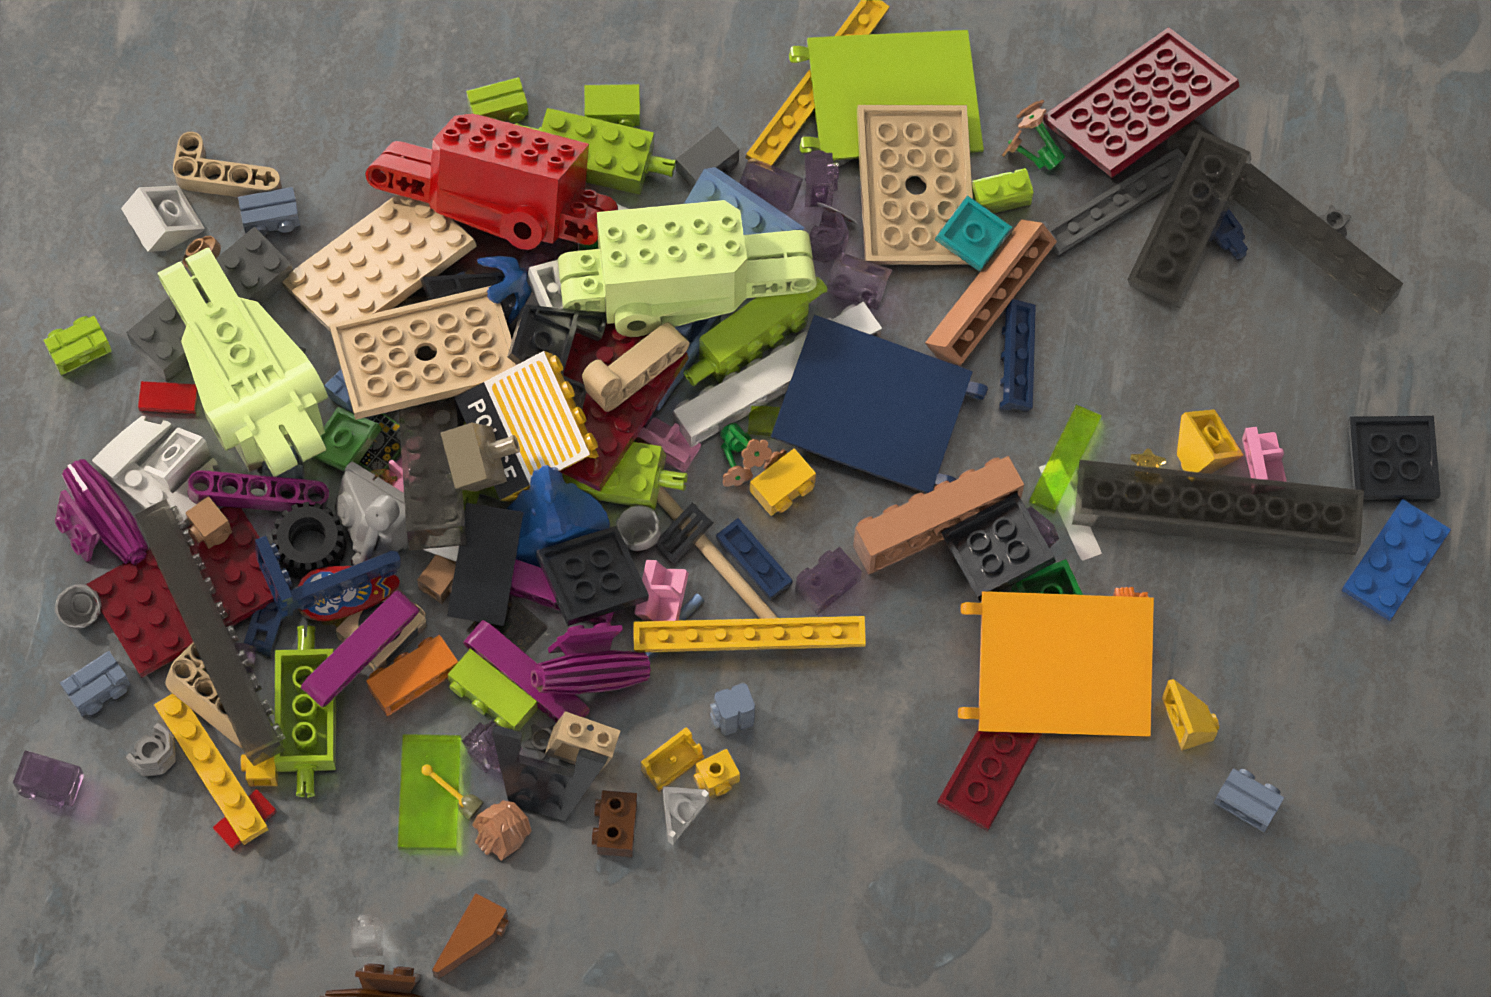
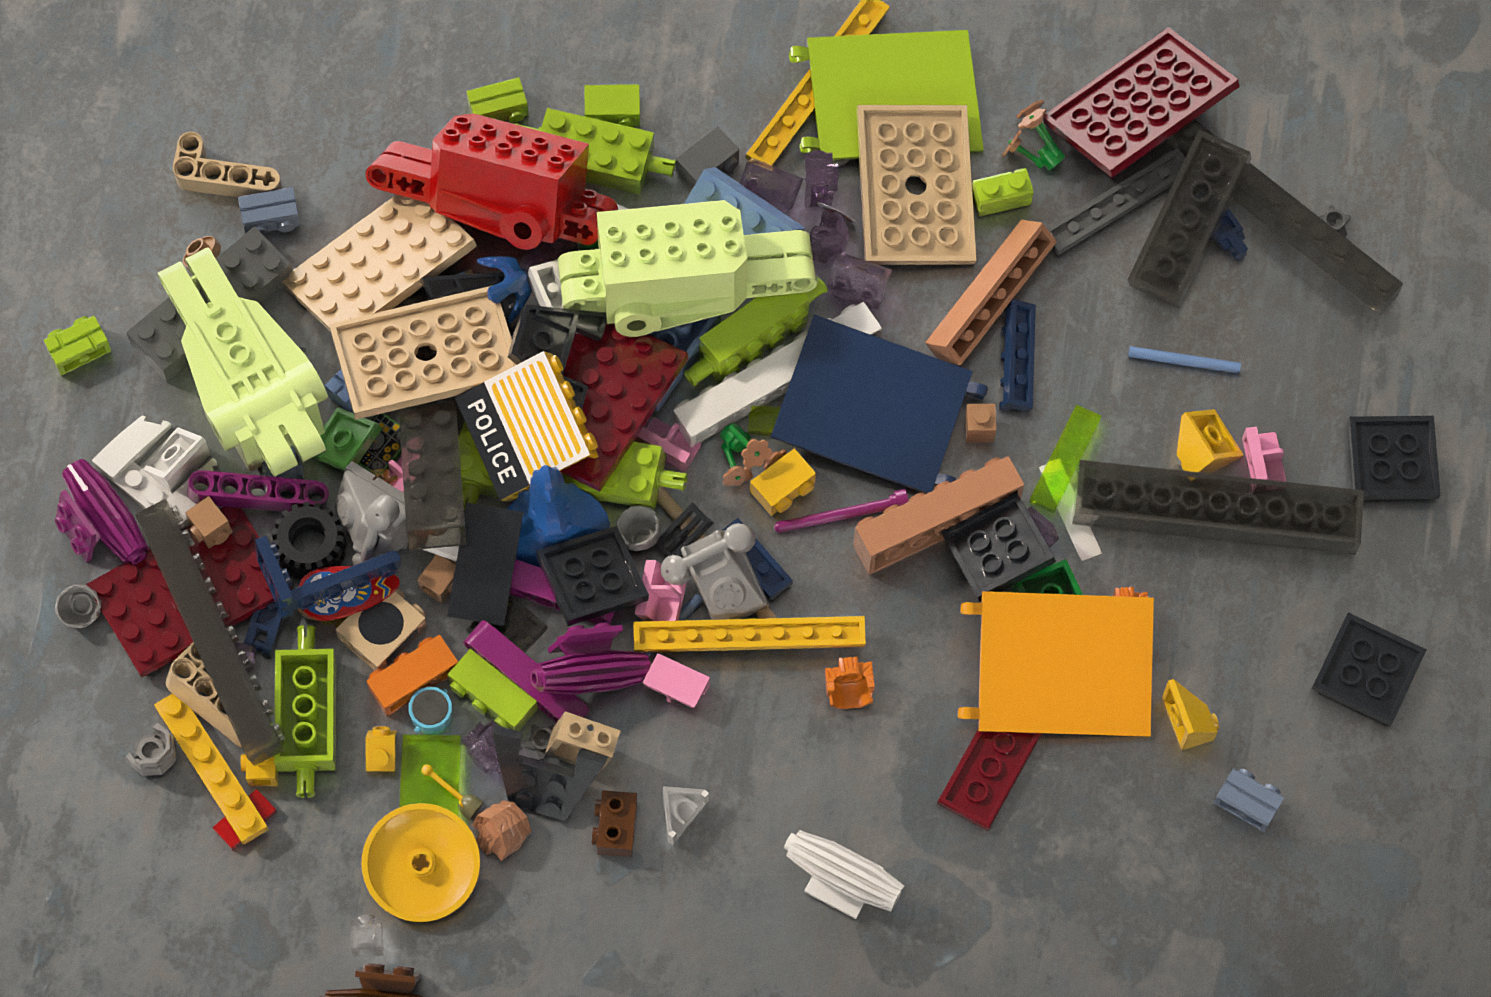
clear purple brick [13,750,84,808] -> none
sand blue brick [60,651,131,716] -> none
white slope [121,185,205,252] -> none
red tile [138,381,198,414] -> none
magenta beam [301,590,420,708] -> none
dark orange slope [432,893,510,979] -> none
dark tan brick [441,423,520,492] -> none
tan beam [582,322,689,412] -> none
yellow hinge [640,727,704,792] -> none
yellow brick [693,749,740,797] -> none
sand blue brick [709,683,755,736] -> none
clear purple brick [795,547,862,615] -> none
teal plate [935,195,1012,272] -> none
clear yellow plate [1130,448,1166,477] -> none
blue plate [1341,499,1451,621] -> none
none -> yellow dish [361,803,480,922]
none -> yellow bracket [366,726,397,771]
none -> piece [409,687,453,735]
none -> bright pink panel [643,654,710,708]
none -> light grey piece [660,523,770,620]
none -> magenta piece [774,489,909,533]
none -> white plate [784,830,905,919]
none -> orange hair [825,657,875,709]
none -> medium nougat brick [965,404,996,443]
none -> medium blue bar [1128,346,1241,374]
none -> black plate [1311,612,1427,727]

